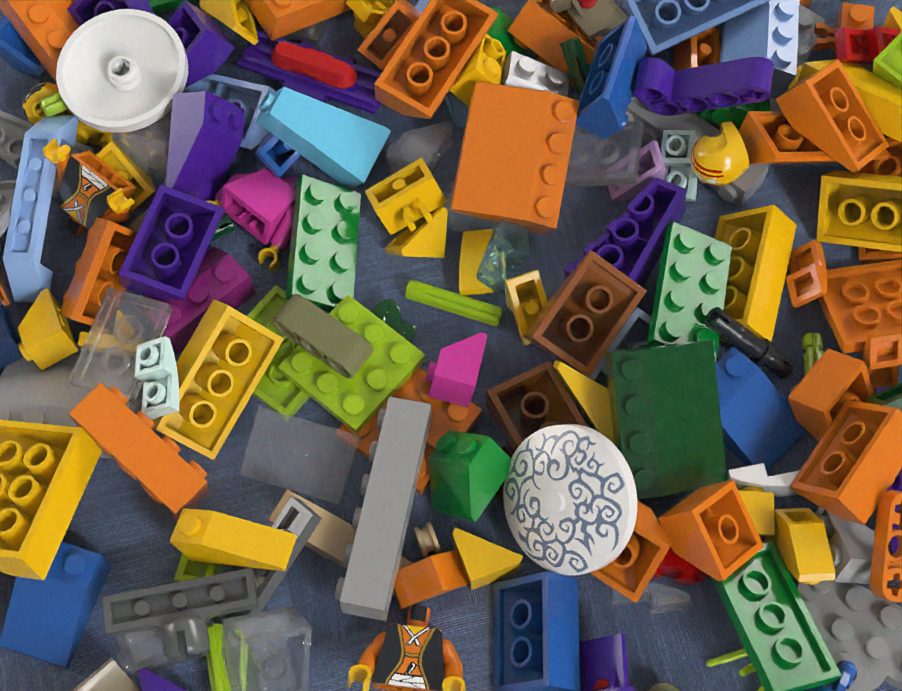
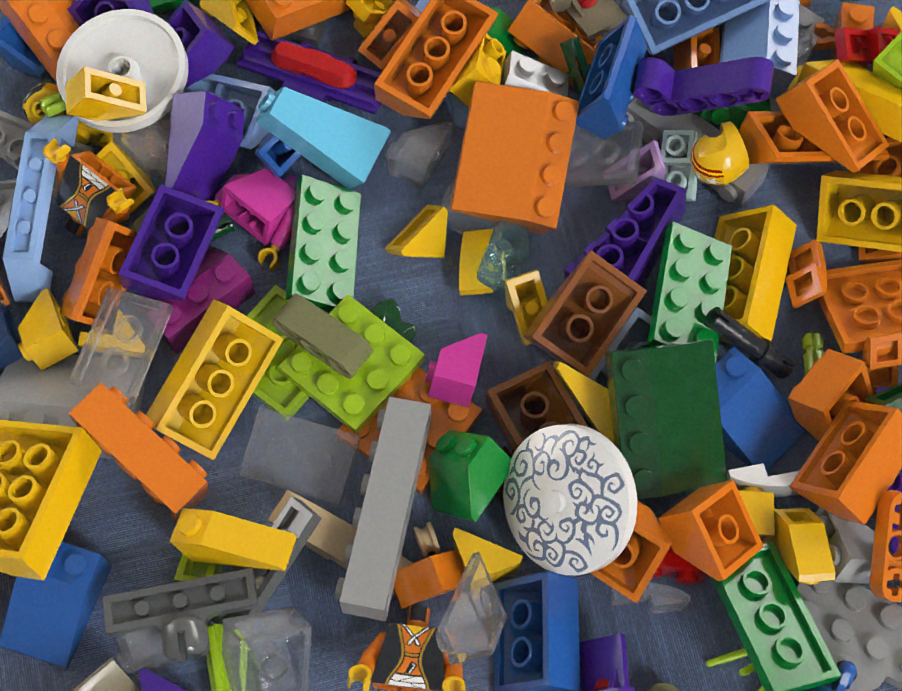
light aqua slope [134,336,179,420] -> none
yellow brick [365,157,448,235] -> none
lime axle [405,280,502,326] -> none
none -> yellow slope [65,66,147,121]
none -> clear slope [436,552,507,665]

